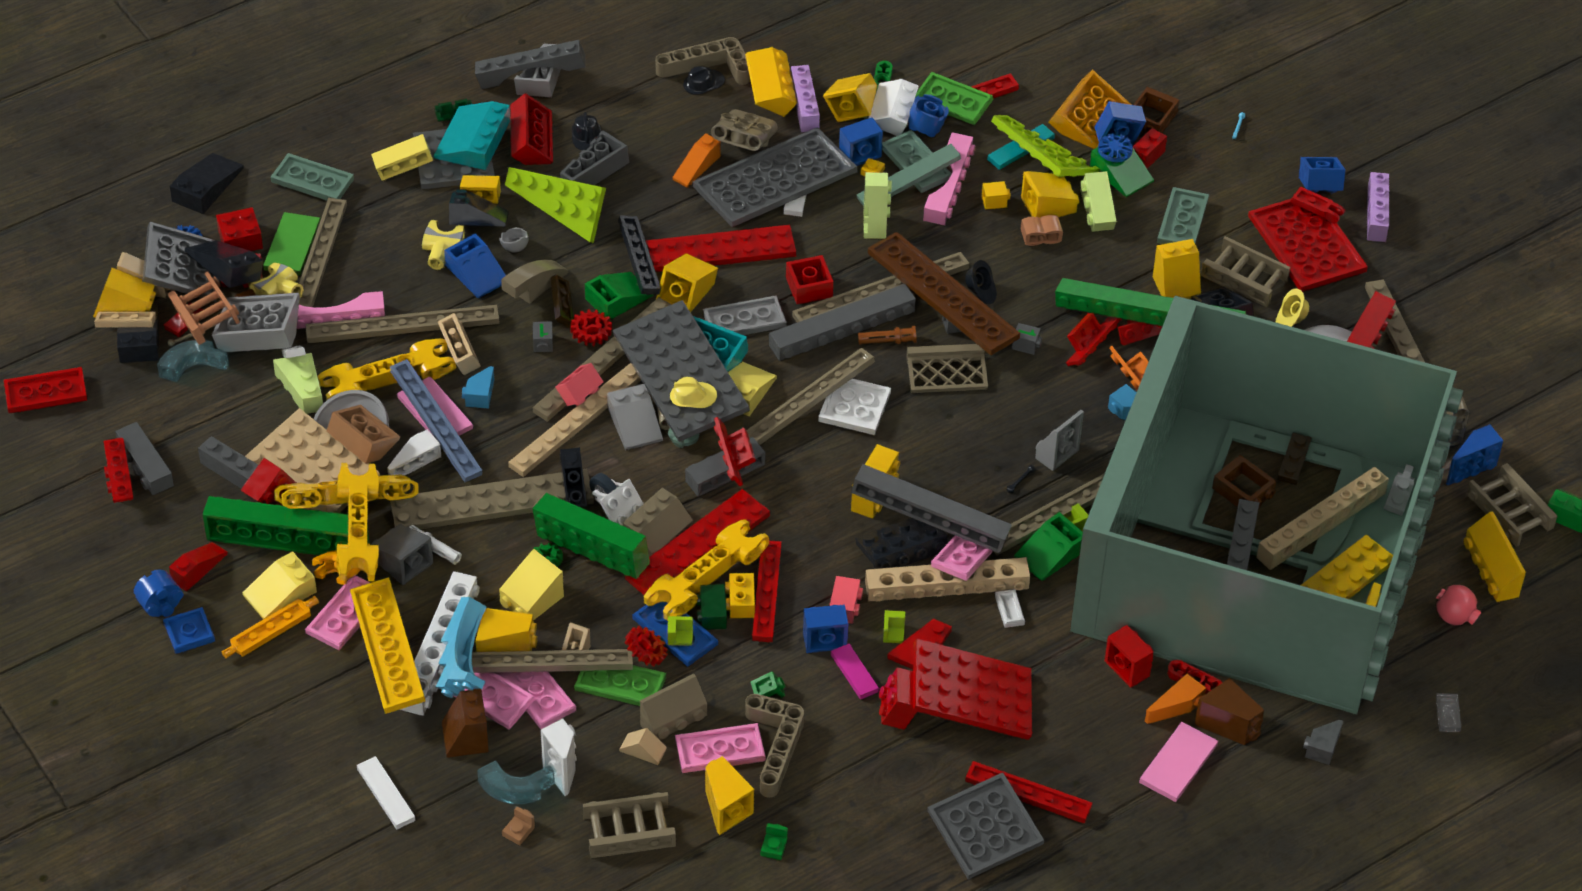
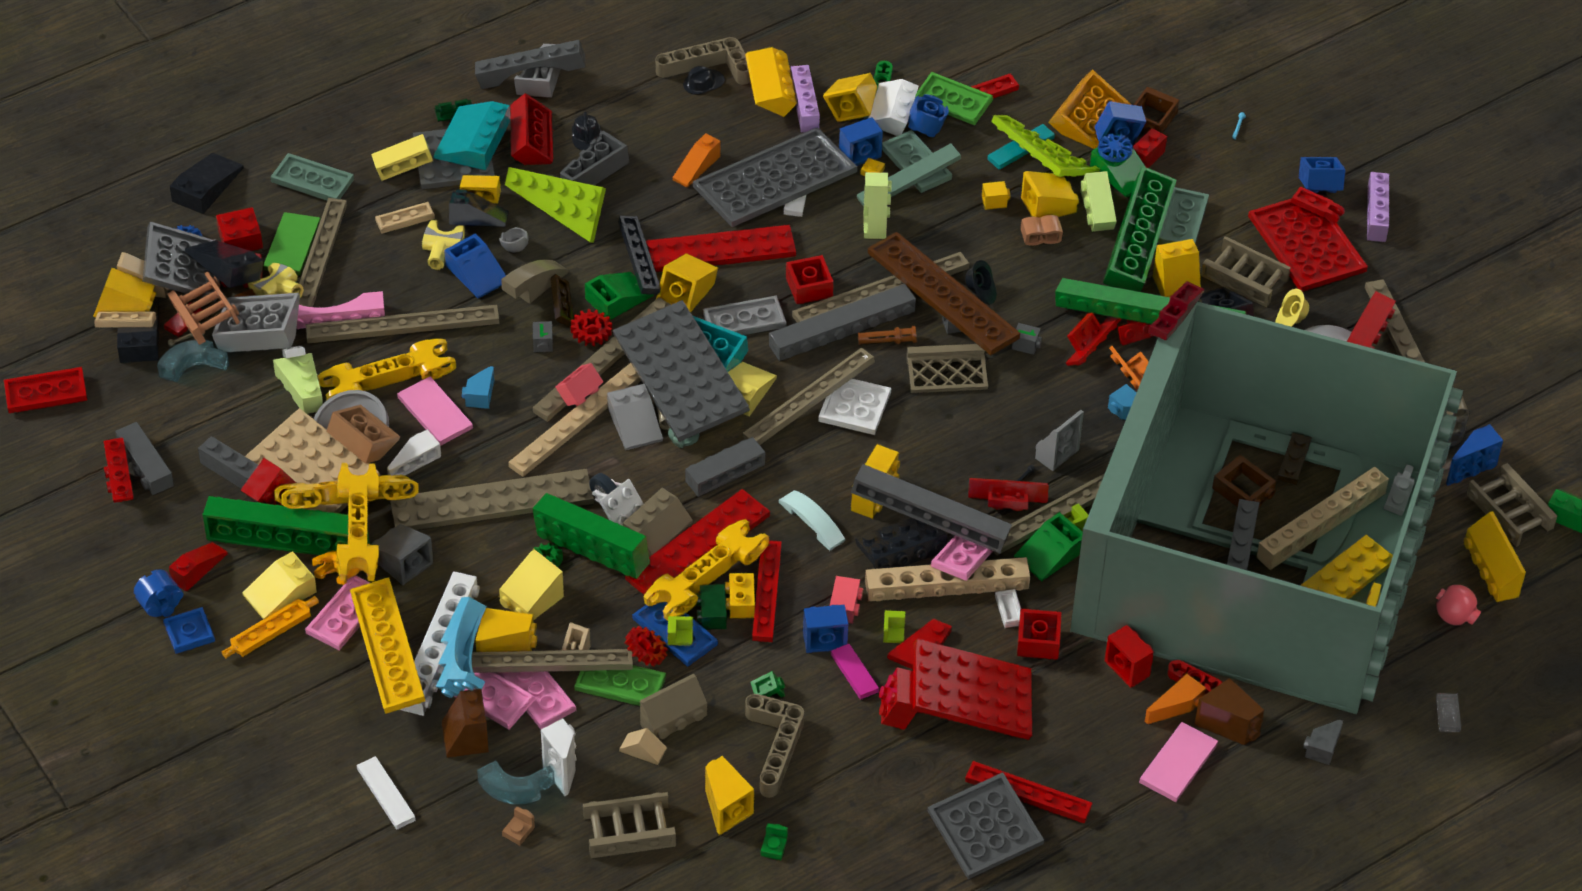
sand blue plate [390,359,482,482] -> none
white pin [409,525,462,565] -> none
tan brick [438,313,481,375] -> none
black slope [559,447,587,507] -> none
light yellow piece [670,377,717,408] -> none
bright pink tile [675,723,766,773] -> none
dark tan connector [711,109,778,151] -> none
red bracket [714,416,756,486] -> none
bright pink arch [923,132,975,225] -> none
none -> tan tile [375,202,435,233]
none -> light aqua slope [779,490,845,551]
none -> red bracket [968,478,1049,511]
none -> red brick [1017,609,1062,660]
none -> green brick [1103,166,1177,292]
none -> dark red slope [1148,281,1204,340]

